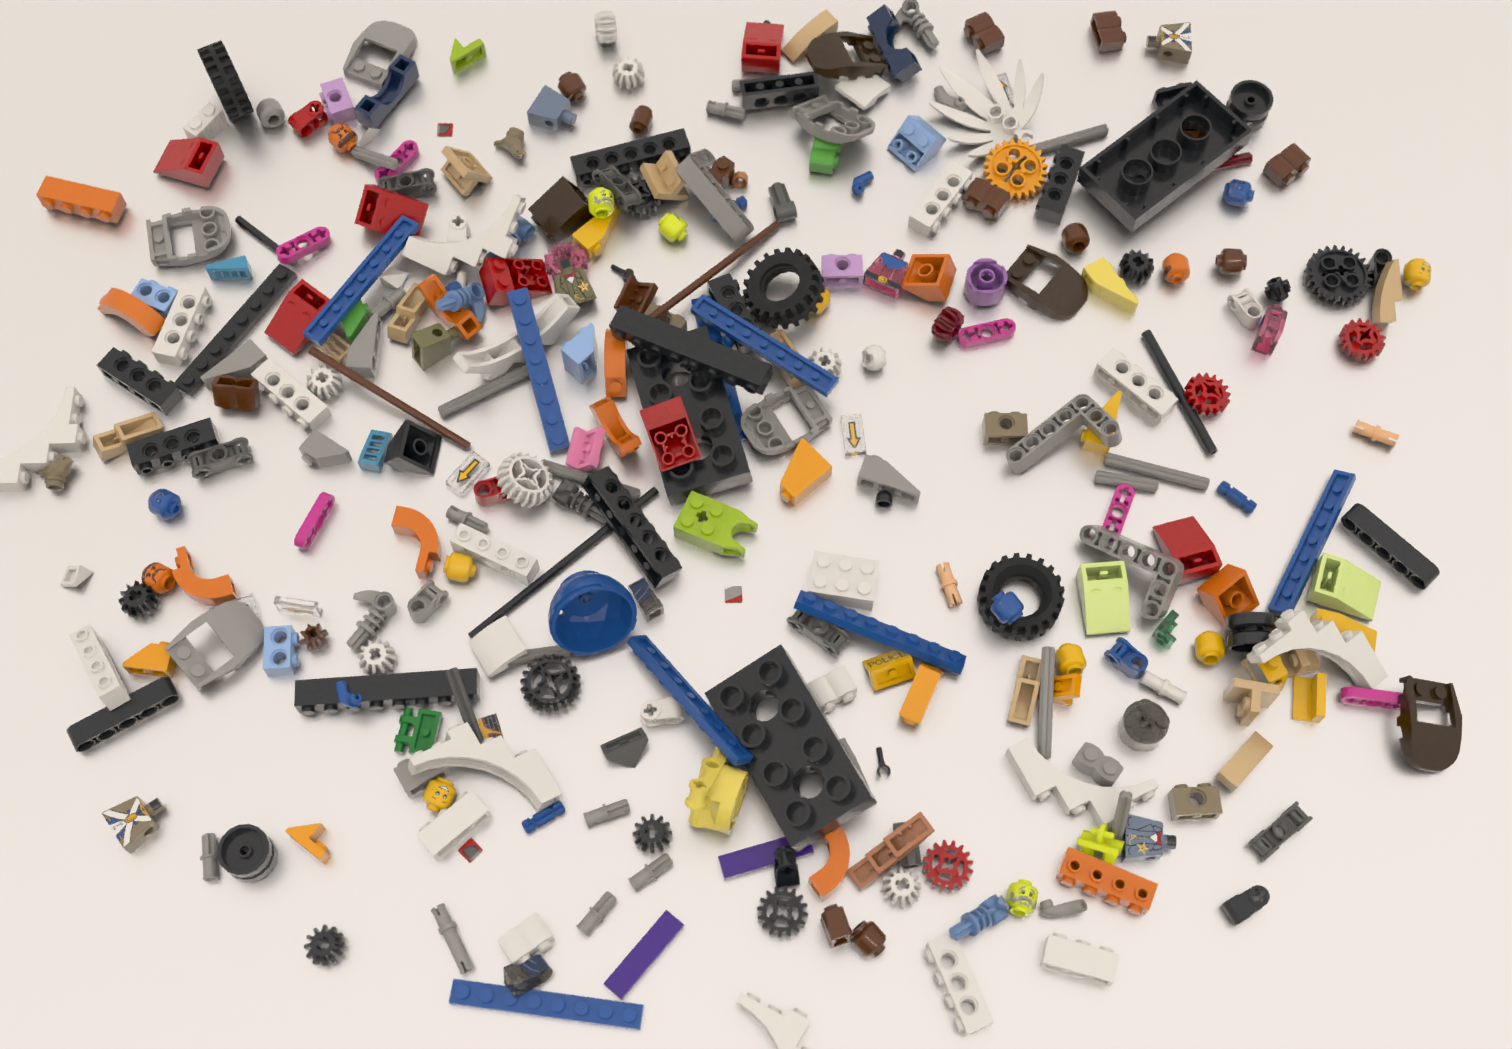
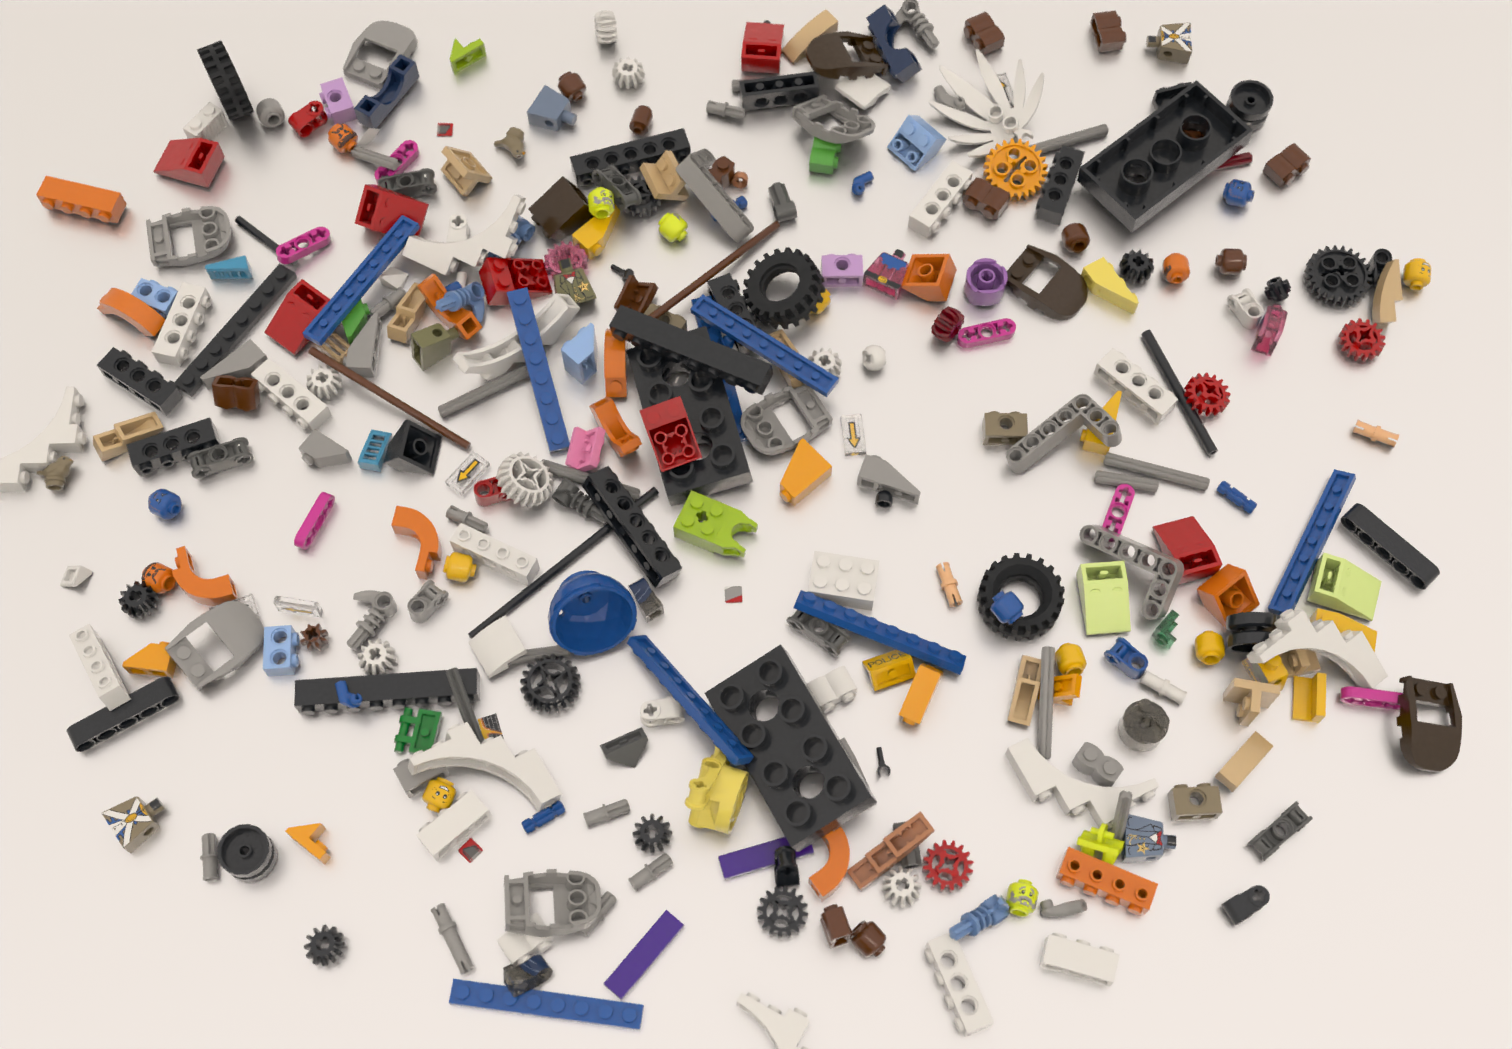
none -> light grey slope [504,869,601,937]

